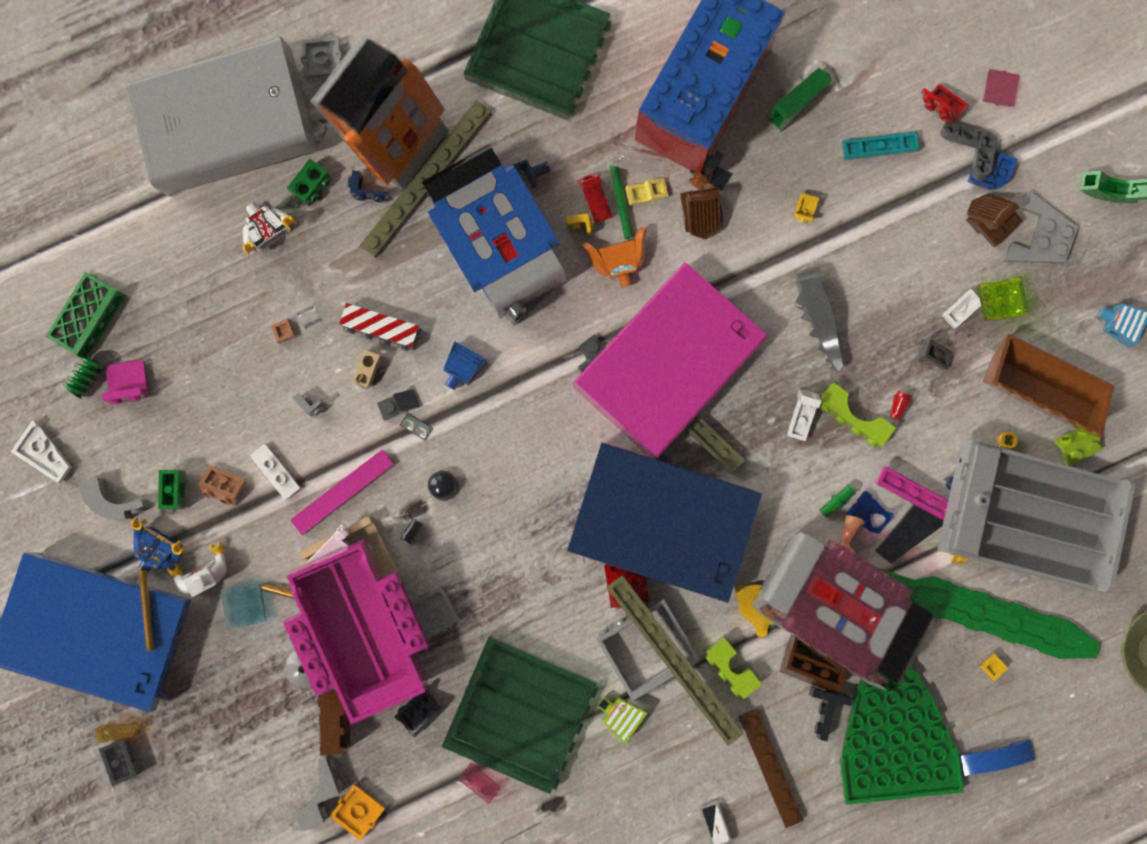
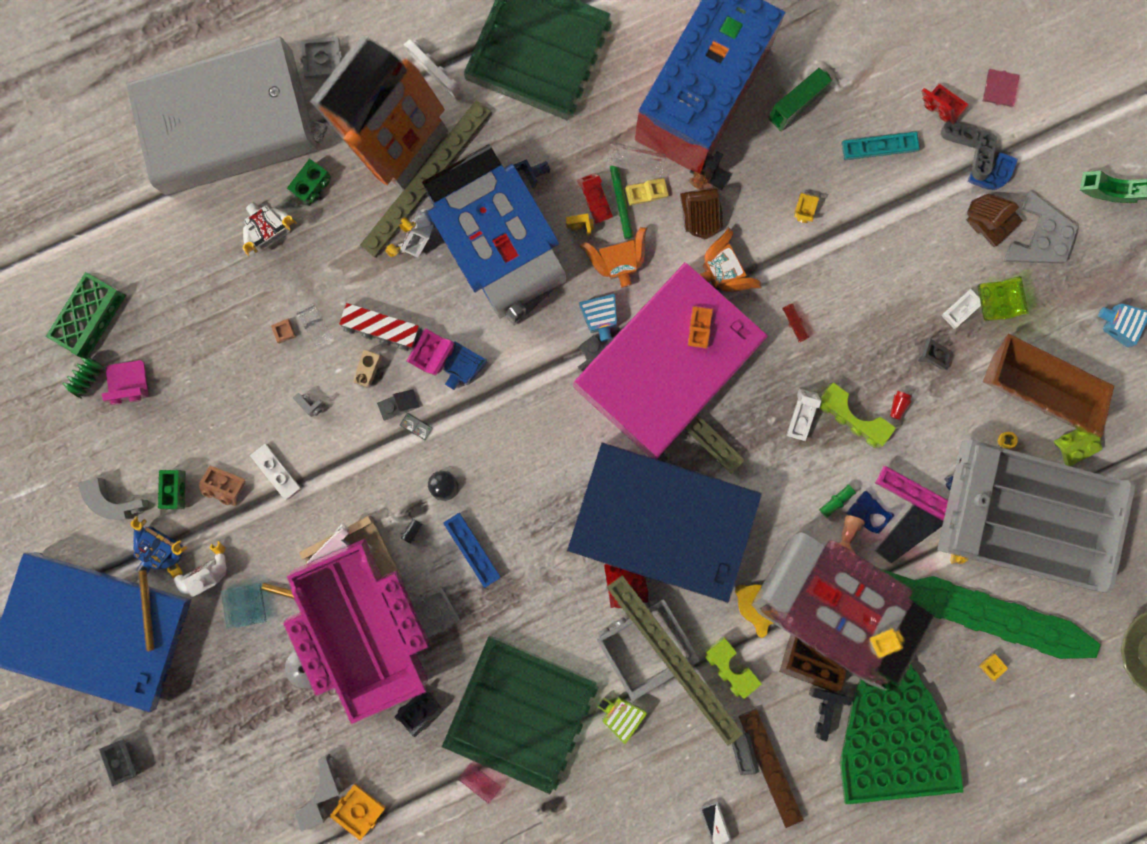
white wing [11,420,72,483] -> none
clear yellow connector [94,721,139,743] -> none
dark pink tile [290,449,395,535] -> none
reddish brown wedge [317,689,351,756] -> none
dark blue bracket [348,170,390,203] -> none
dark grey animal [795,268,844,371] -> none
blue slope [959,739,1035,776] -> none
none -> white torso [385,209,434,258]
none -> white plate [403,40,460,98]
none -> dark pink bracket [406,328,454,376]
none -> blue plate [443,512,501,588]
none -> dark azure torso [579,294,617,342]
none -> orange slope [688,306,713,348]
none -> orange torso [699,227,762,292]
none -> dark grey plate [732,733,759,775]
none -> clear red pin [782,303,810,343]
none -> yellow bracket [870,628,904,658]

